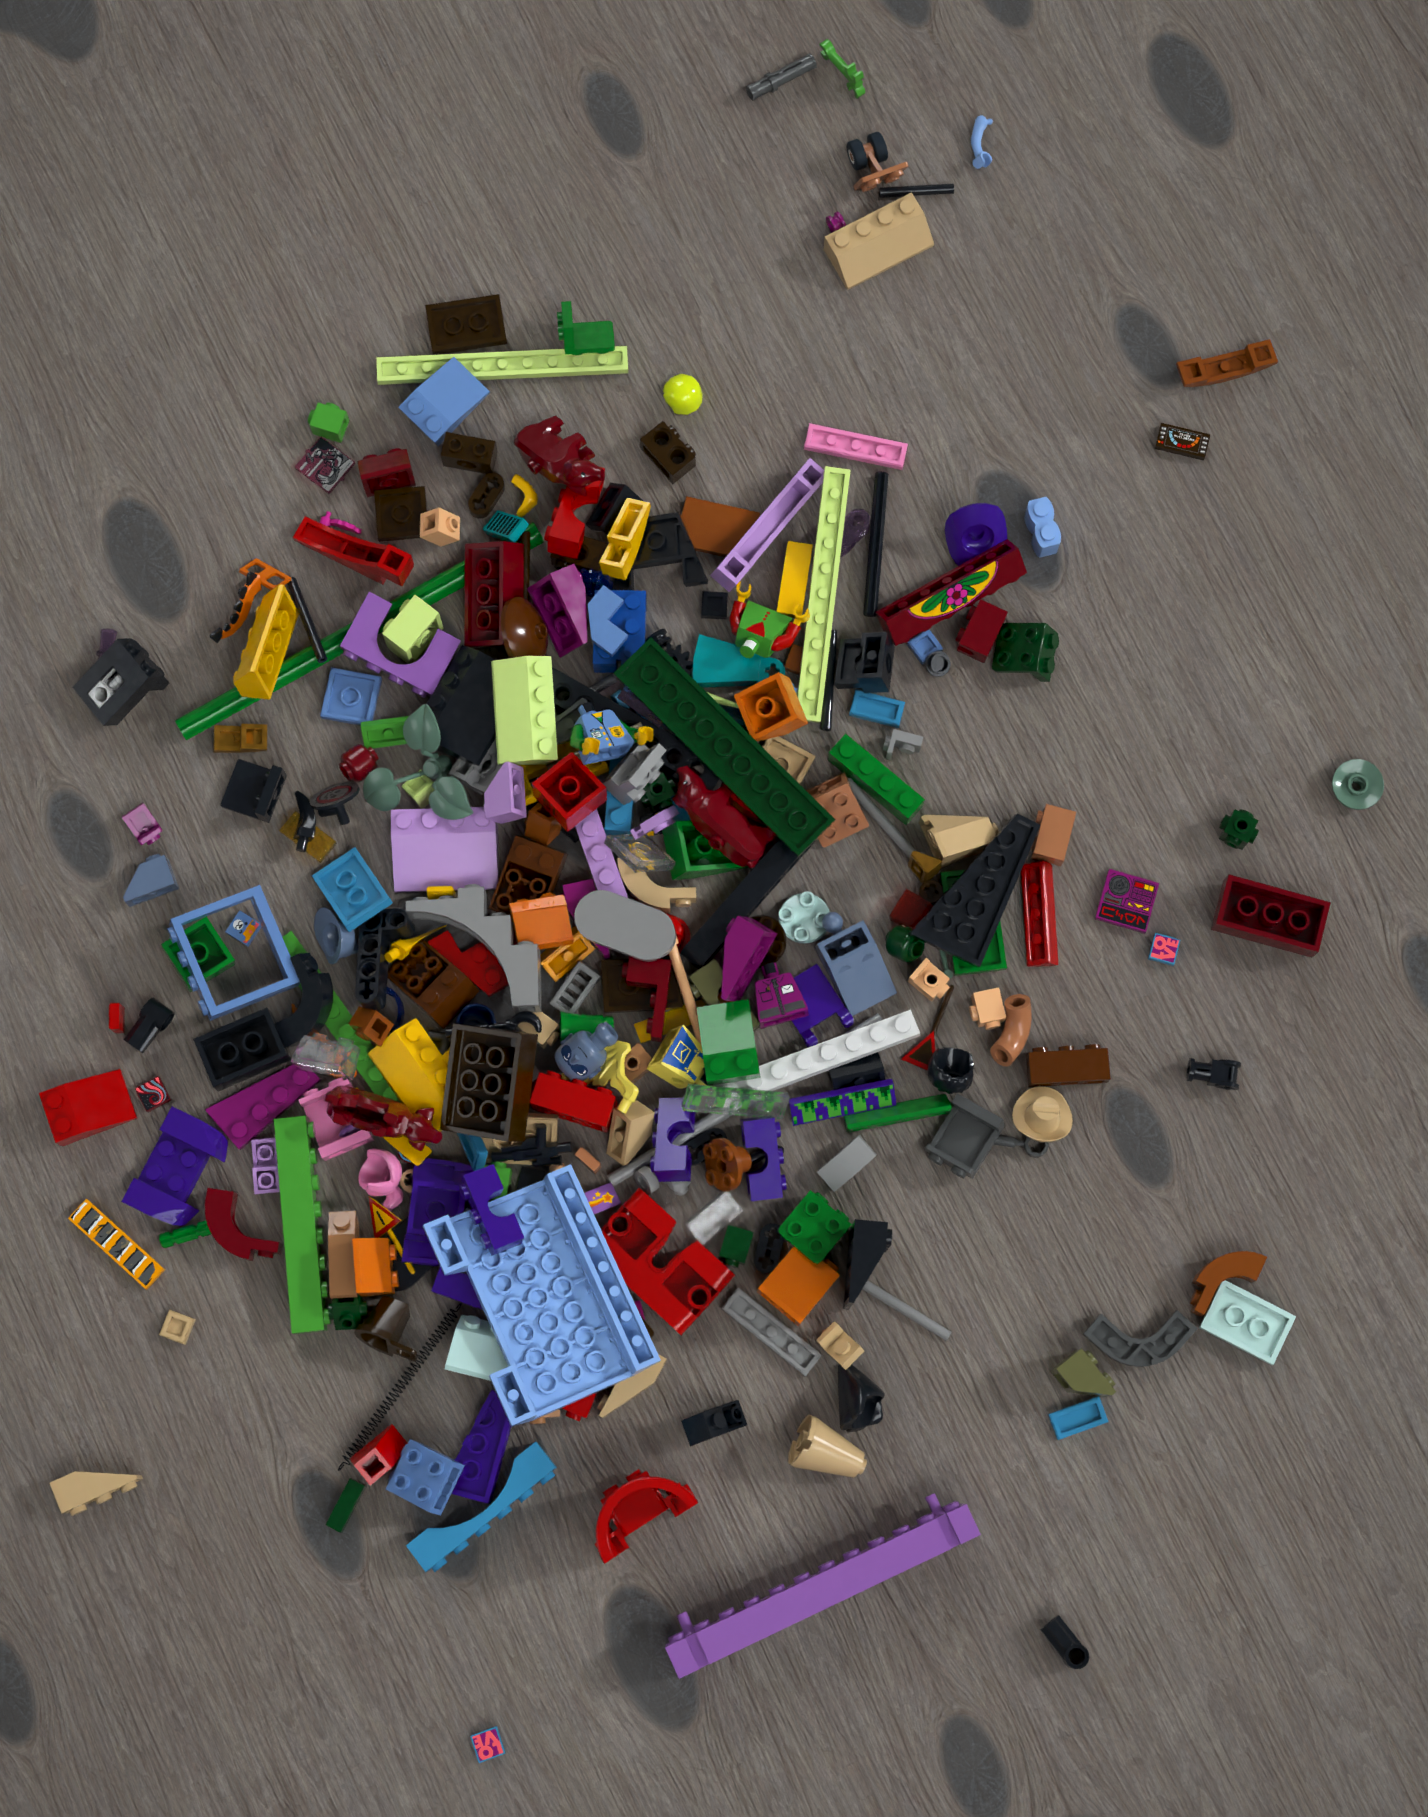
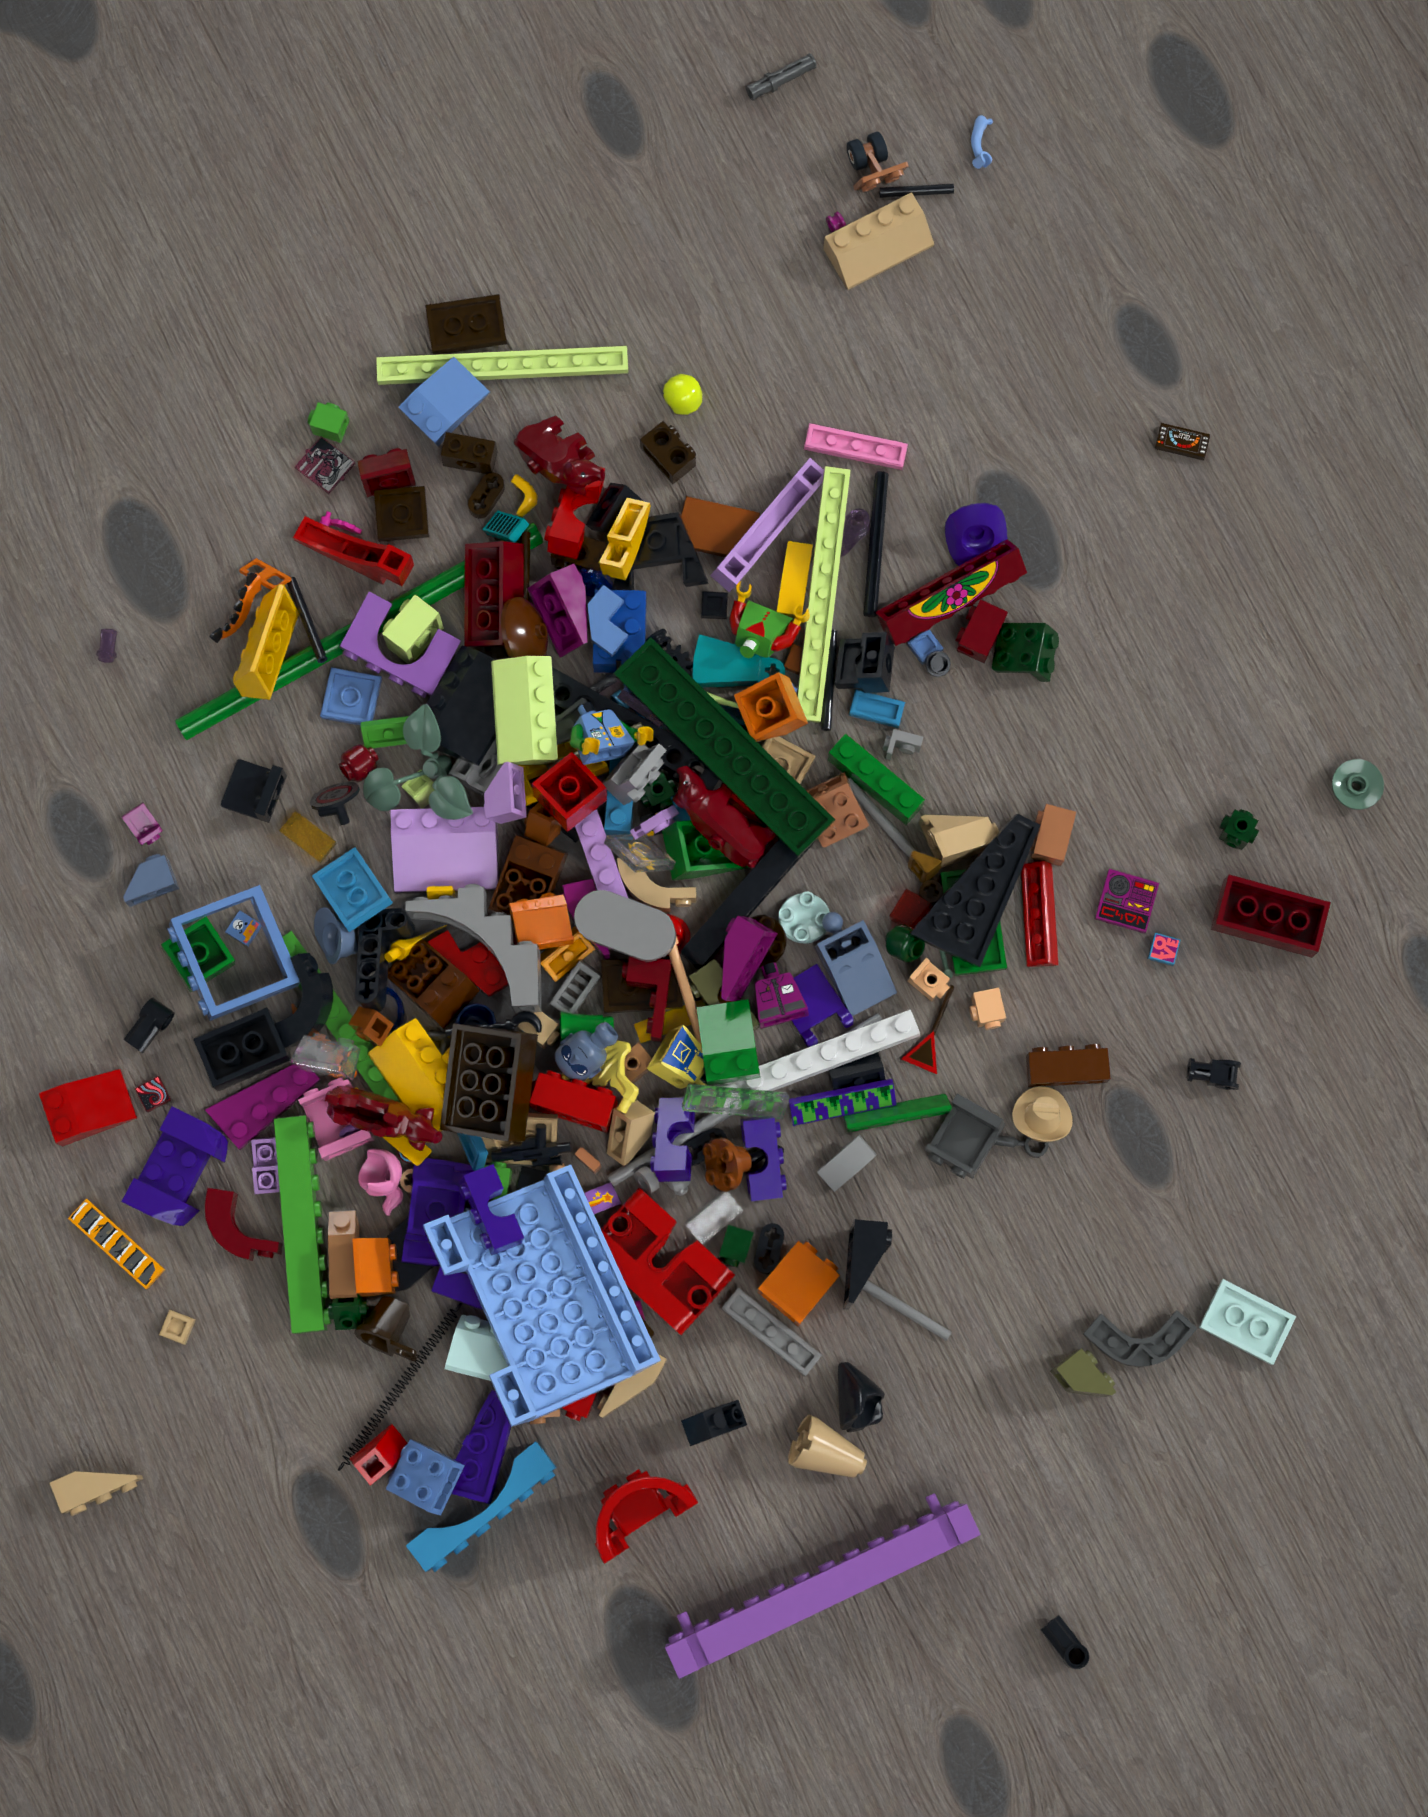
black brick [73,638,169,726] -> none
red tile [109,1003,125,1034] -> none
green axle [159,1220,211,1248] -> none
pearl gold slope [213,723,267,753] -> none
black bar [293,791,316,852] -> none
dark green piece [326,1478,366,1533] -> none
piece [368,1196,415,1274] -> none
light nougat brick [420,507,460,547] -> none
tile [470,1726,506,1763] -> none
green bracket [557,301,615,355] -> none
green bracket [778,1190,852,1264] -> none
tan bracket [817,1322,864,1370] -> none
bright green bar [819,39,865,99] -> none
black hair [927,1047,974,1094] -> none
nougat cylinder [990,994,1032,1066] -> none
light blue brick [1025,497,1061,558] -> none
dark azure tile [1047,1396,1109,1440] -> none
dark orange slope [1176,339,1278,387] -> none
dark orange arch [1190,1251,1267,1316] -> none

